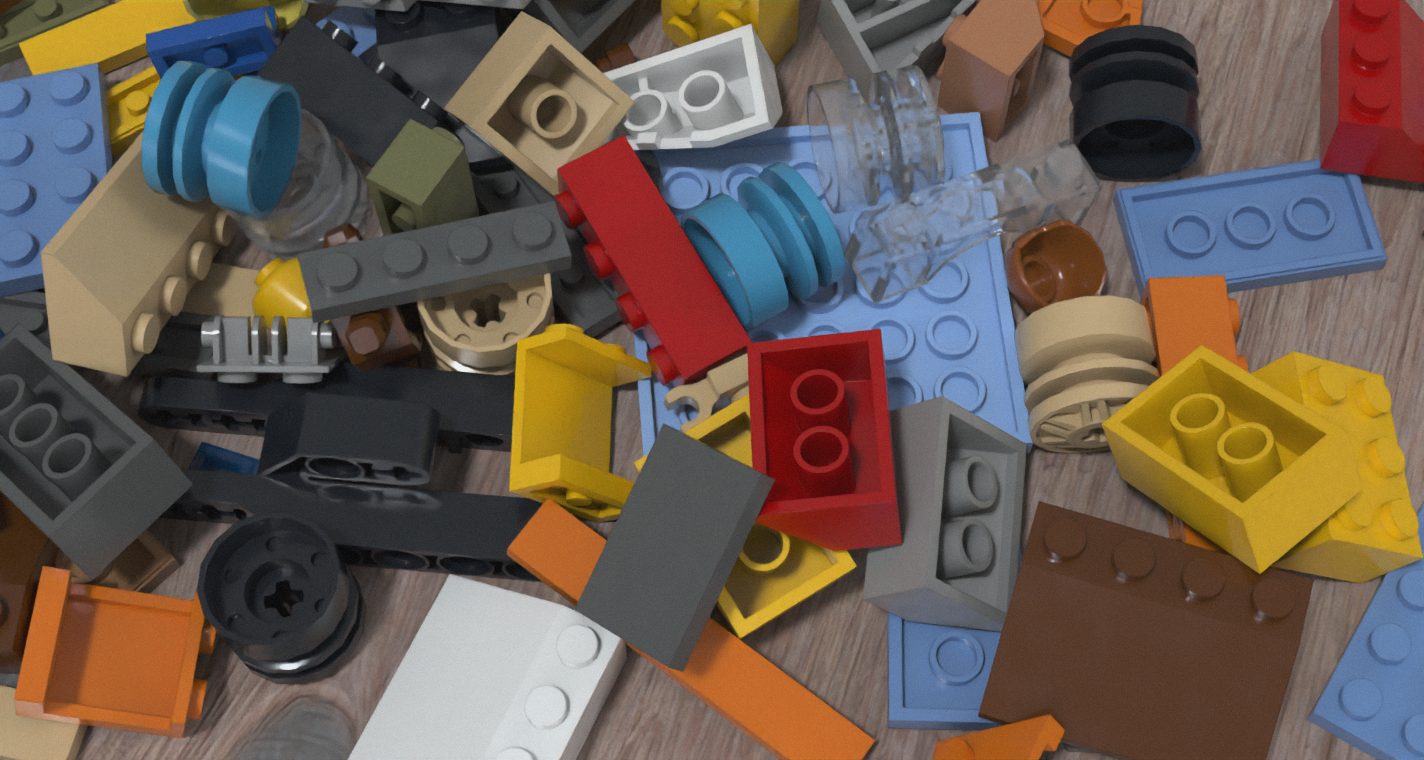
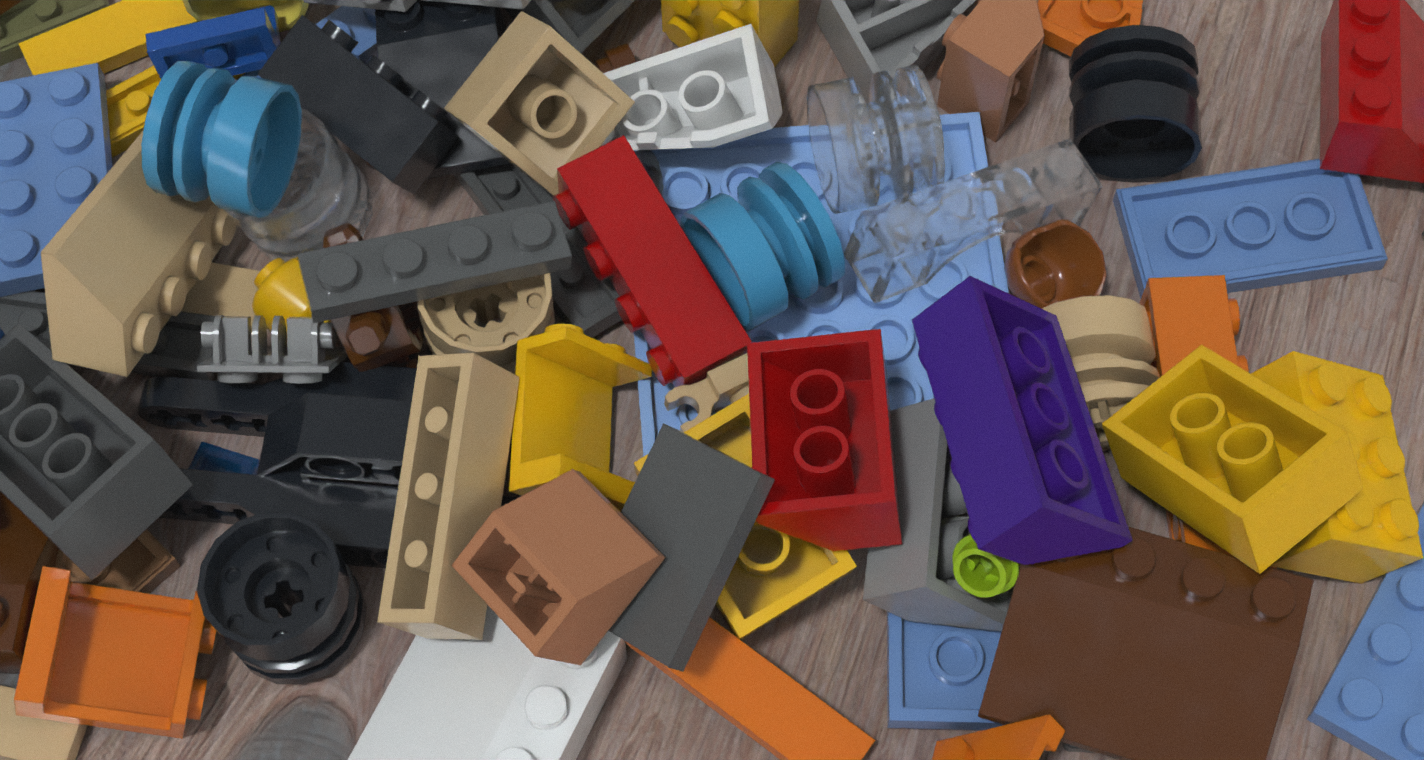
olive brick [366,119,480,236] -> none
none -> tan brick [377,353,519,640]
none -> nougat slope [451,469,666,666]
none -> dark purple slope [912,276,1133,565]
none -> lime cone [952,534,1021,598]

